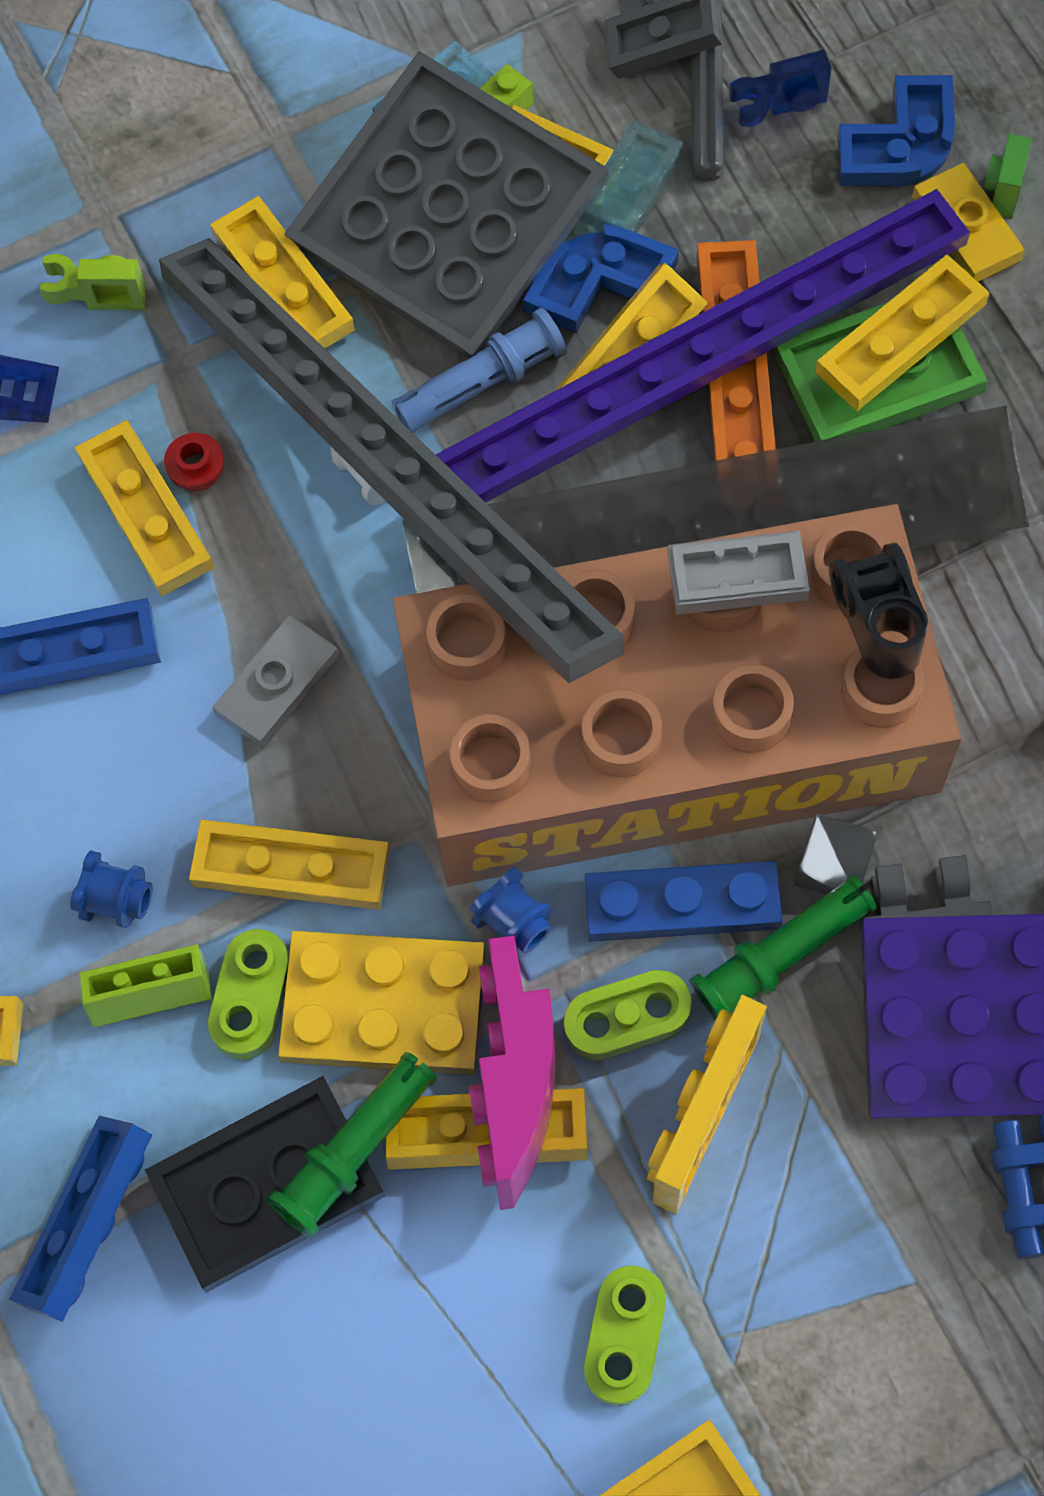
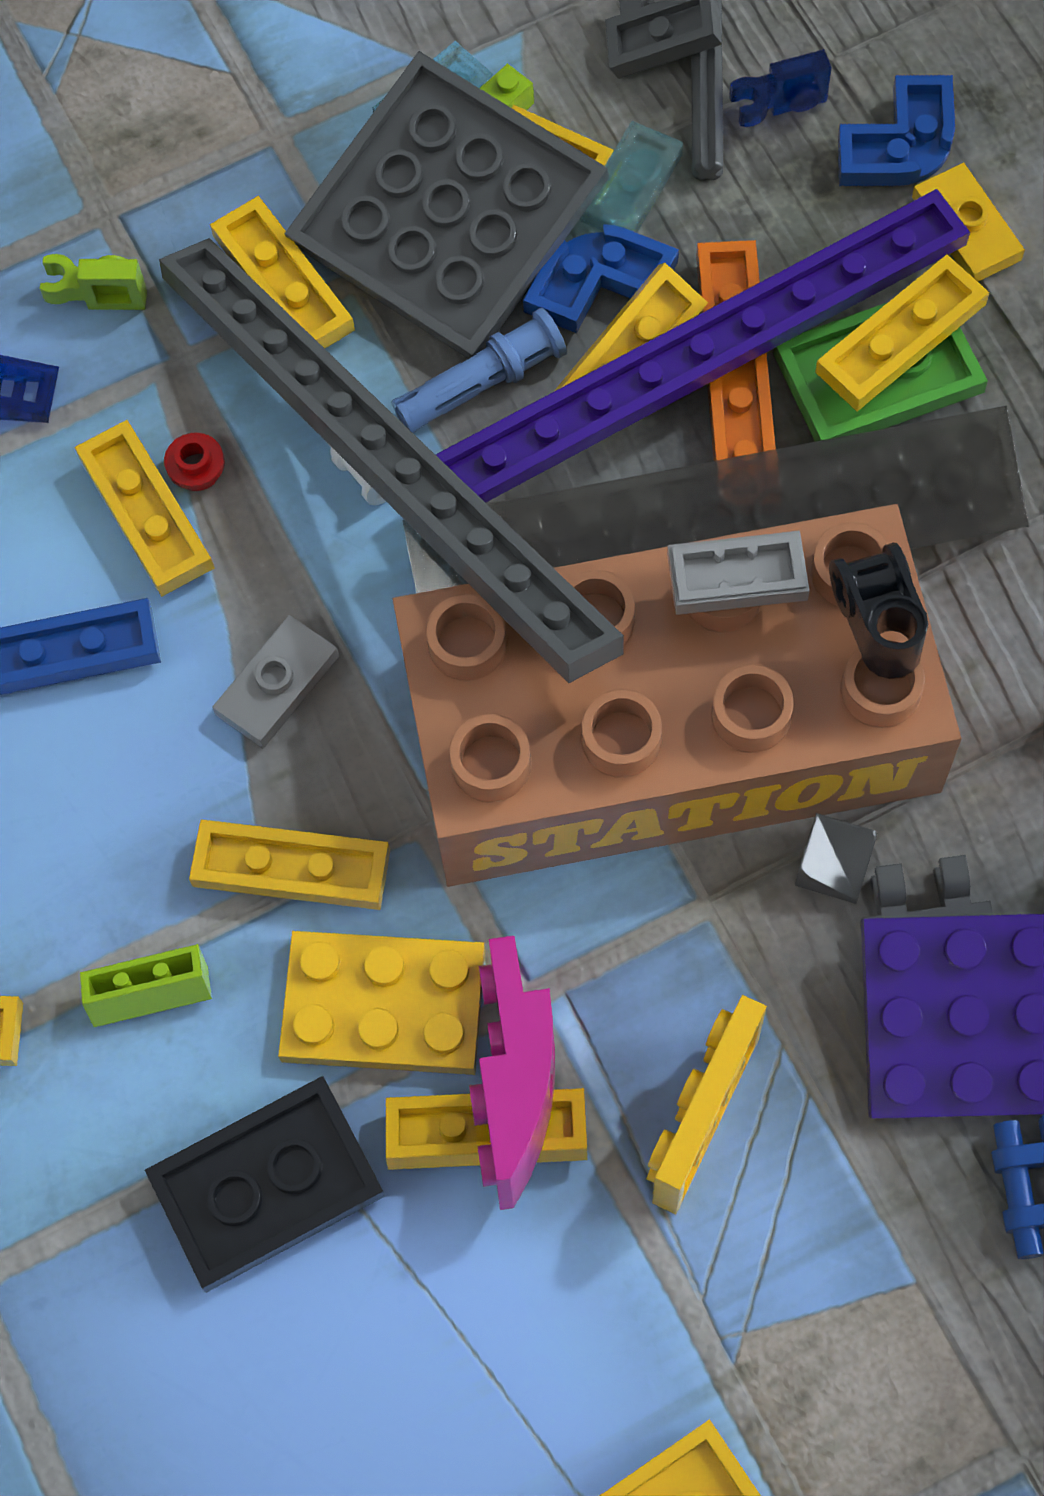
blue plate [9,1115,153,1322] -> none
blue brick [70,850,153,928] -> none
lime plate [208,929,289,1060] -> none
green pin [266,1052,437,1239] -> none
blue brick [470,867,552,953] -> none
lime plate [564,970,692,1060] -> none
lime plate [584,1265,666,1406] -> none
blue plate [585,861,783,942] -> none
green pin [689,875,877,1020] -> none
bright green plate [984,133,1032,219] -> none

